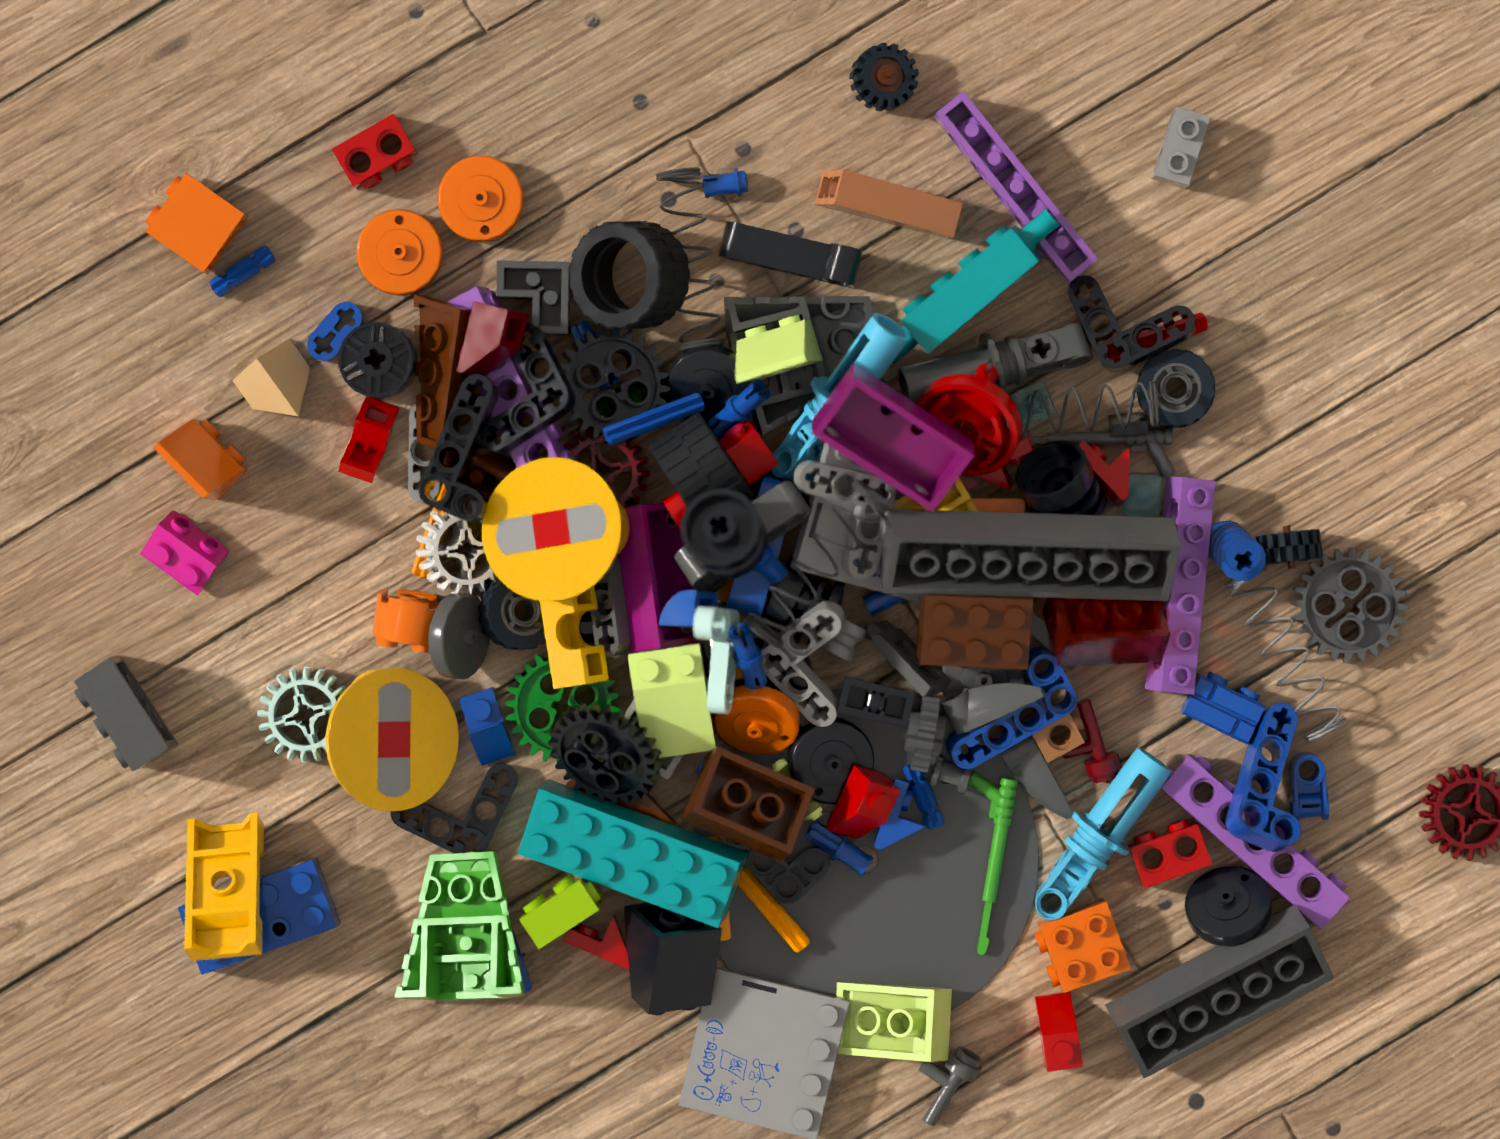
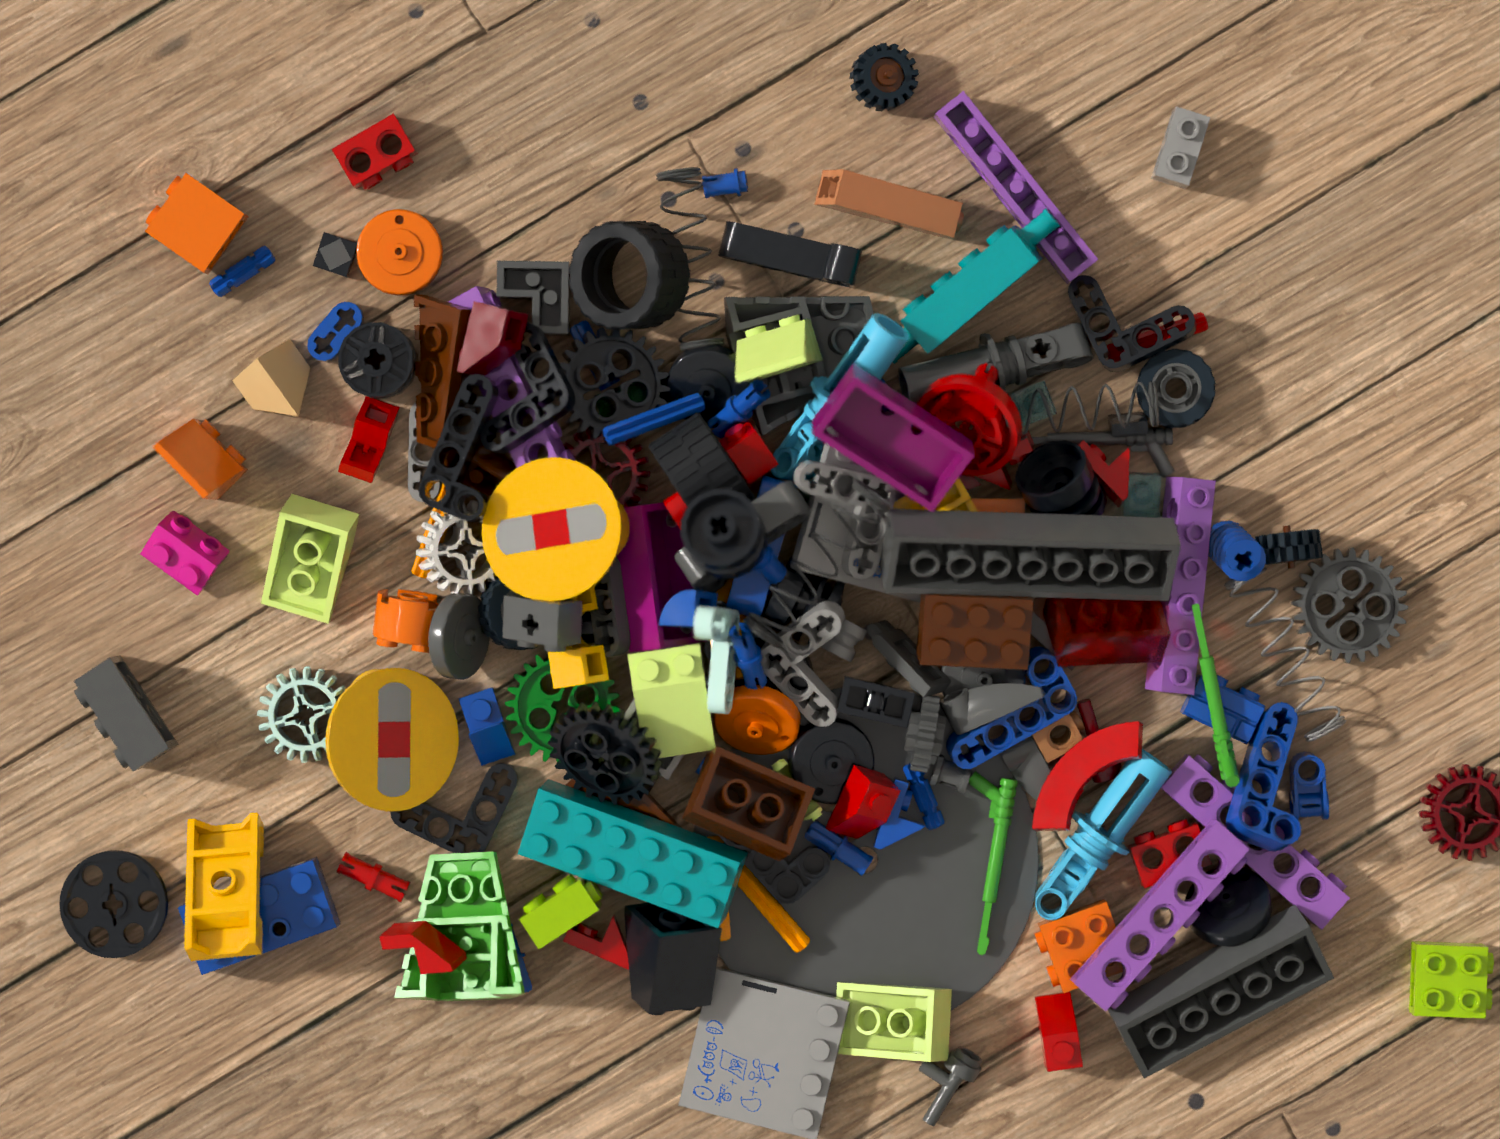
orange wheel [438,155,524,242] -> none
blue pin [862,591,905,617] -> none
none -> black wedge [60,850,168,958]
none -> yellowish green slope [261,494,360,624]
none -> tile [313,232,357,278]
none -> red pin [336,852,411,903]
none -> red slope [379,921,467,974]
none -> dark grey brick [503,594,582,652]
none -> tile [1032,721,1143,831]
none -> medium lavender brick [1070,819,1250,1011]
none -> bright green piece [1192,603,1240,787]
none -> lime brick [1409,941,1494,1019]

